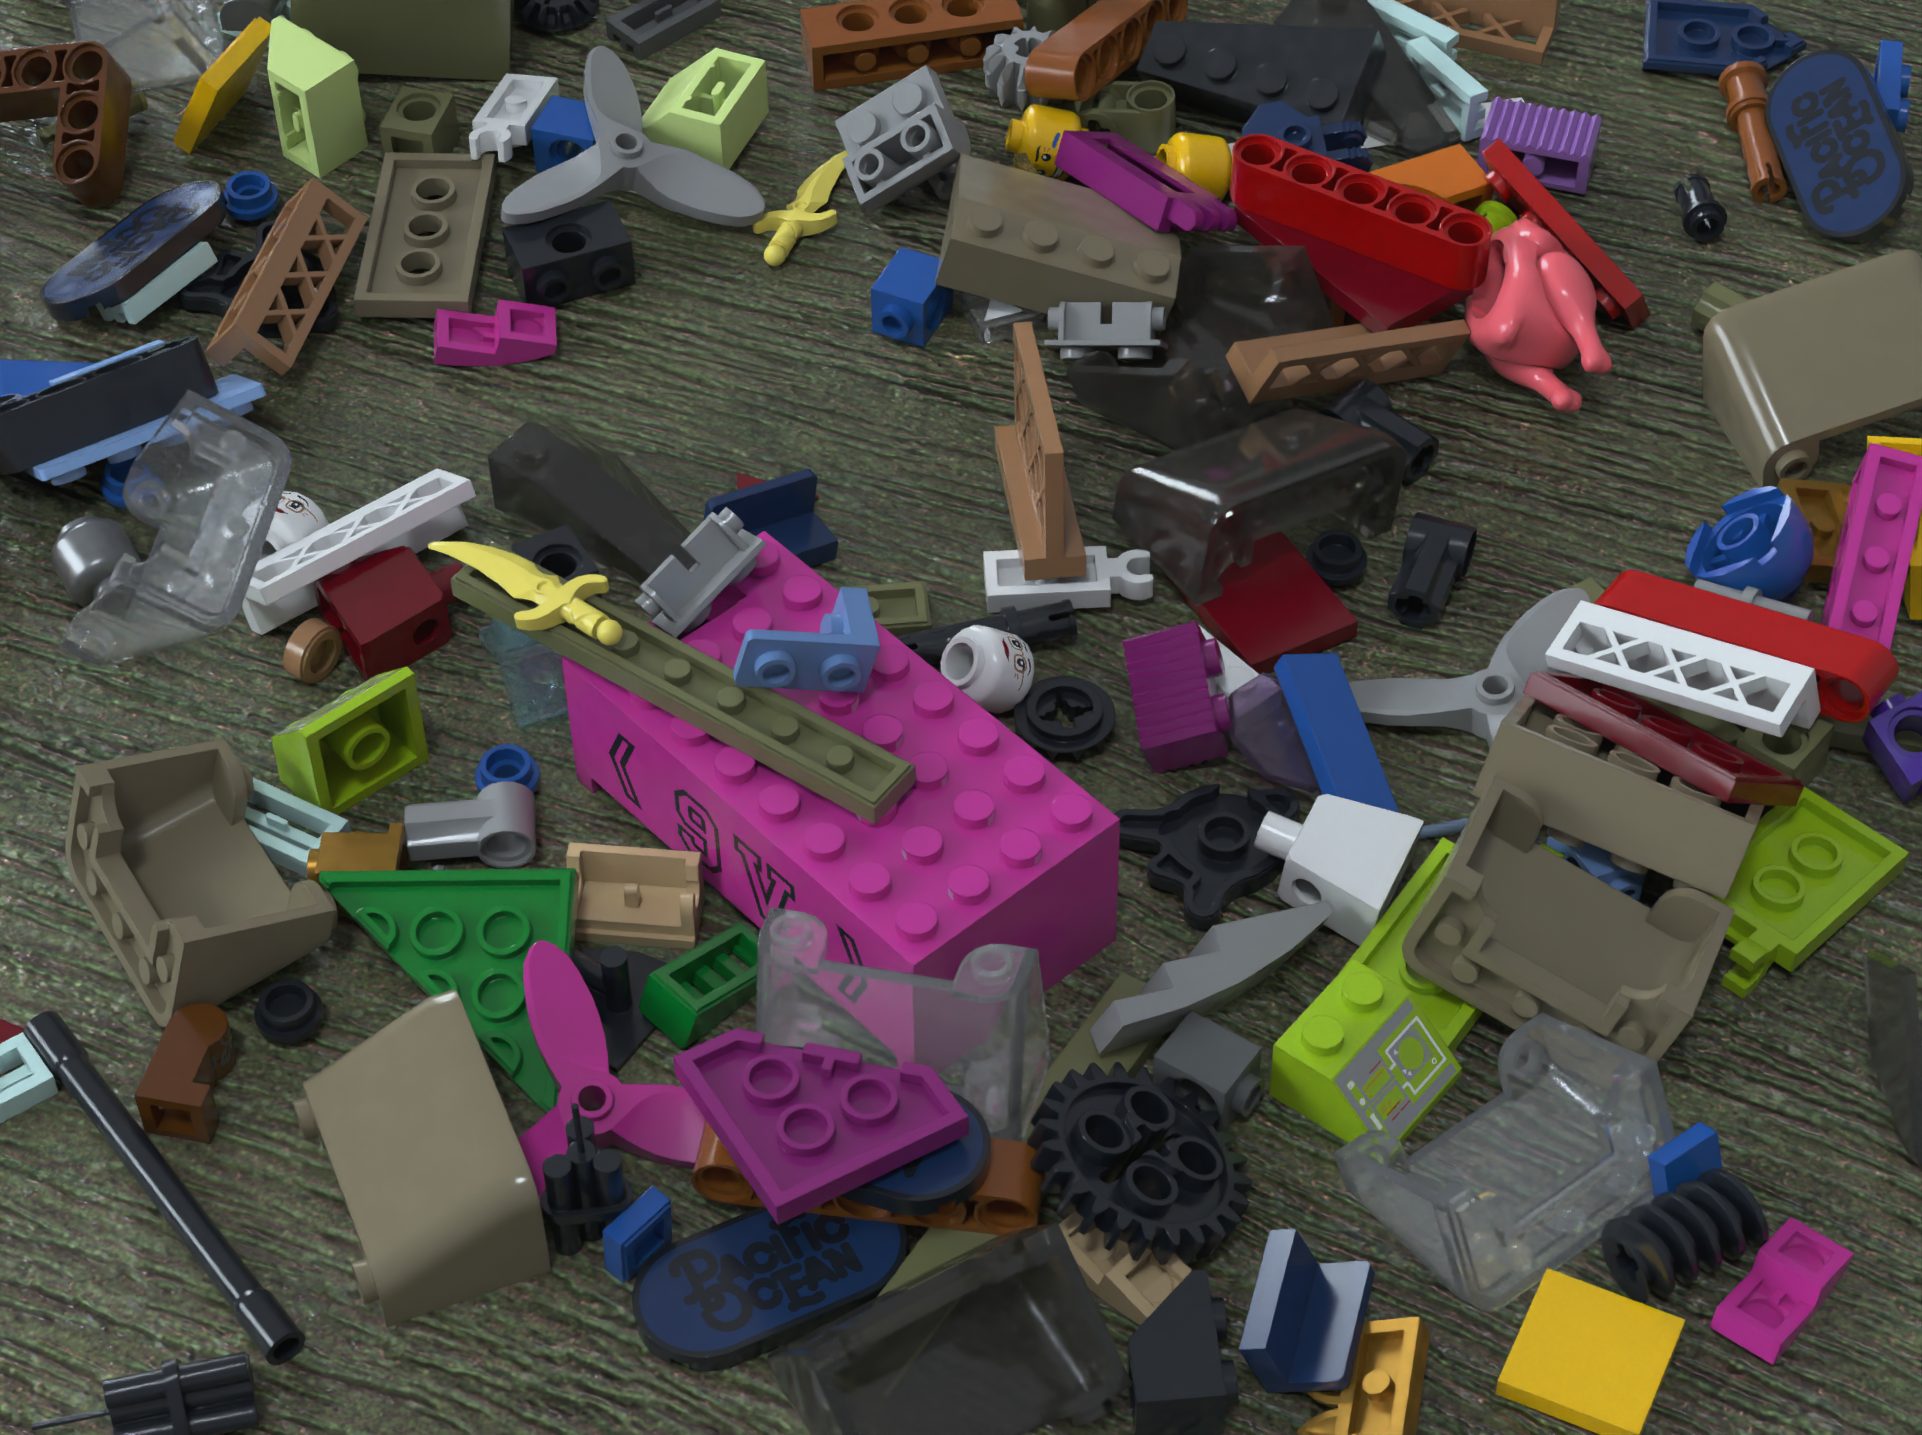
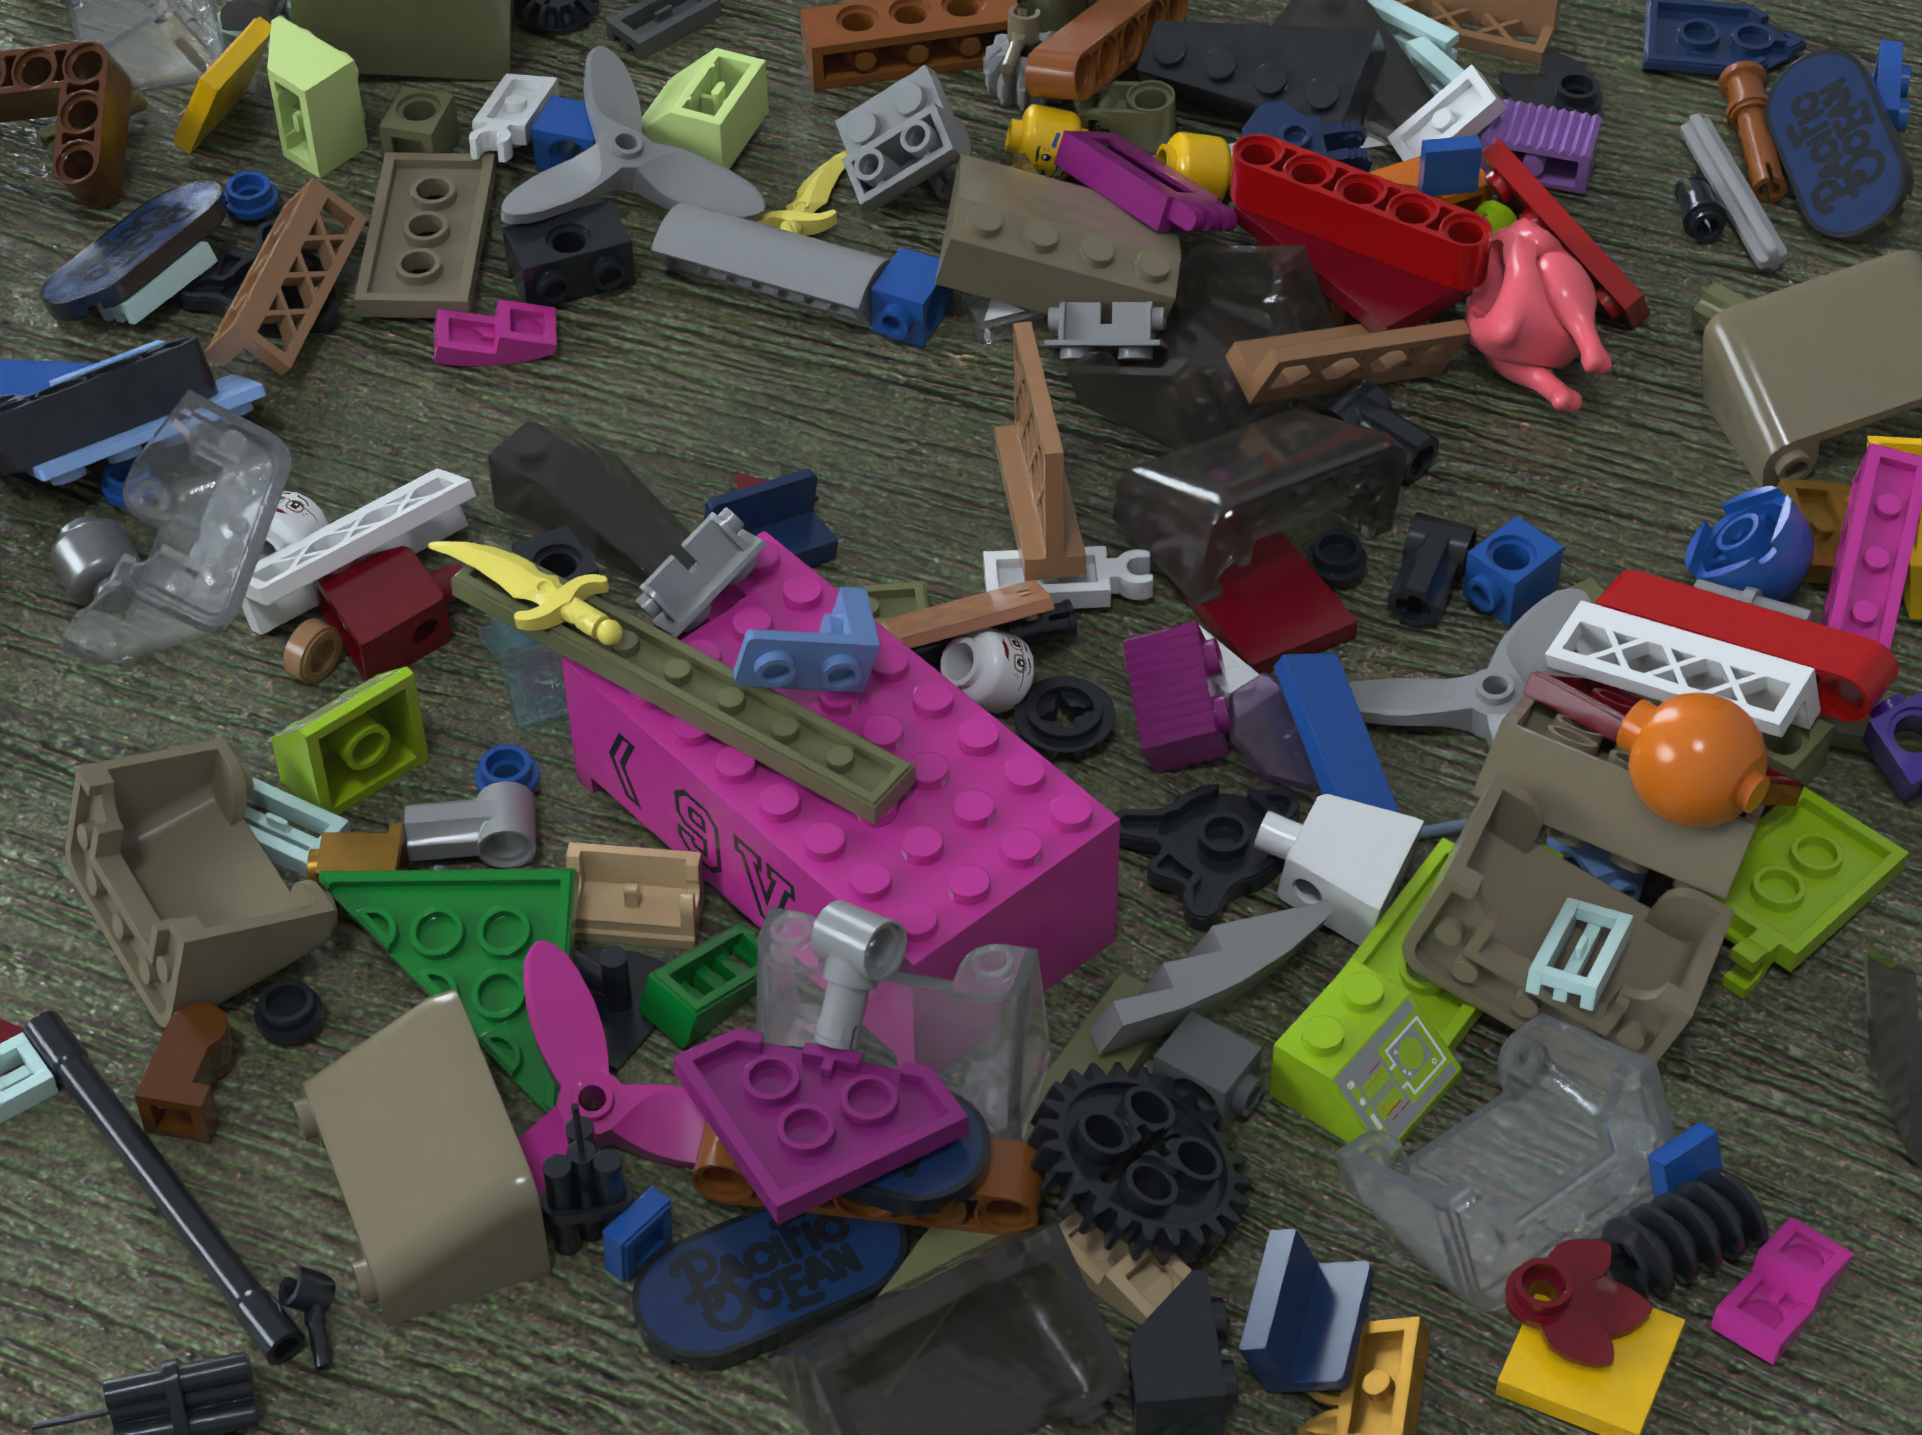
none -> black hand [278,1265,336,1371]
none -> light grey brick [651,202,891,326]
none -> light grey pin [811,900,907,1050]
none -> nougat container [880,579,1055,648]
none -> dark tan hand [1001,5,1041,74]
none -> white plate [1387,64,1507,161]
none -> blue tile [1418,135,1482,196]
none -> blue brick [1462,516,1564,627]
none -> black plate [1499,50,1603,116]
none -> dark red plate [1504,1239,1653,1368]
none -> light aqua tile [1525,897,1634,1011]
none -> orange brick [1616,692,1770,829]
none -> light grey axle [1680,113,1788,272]

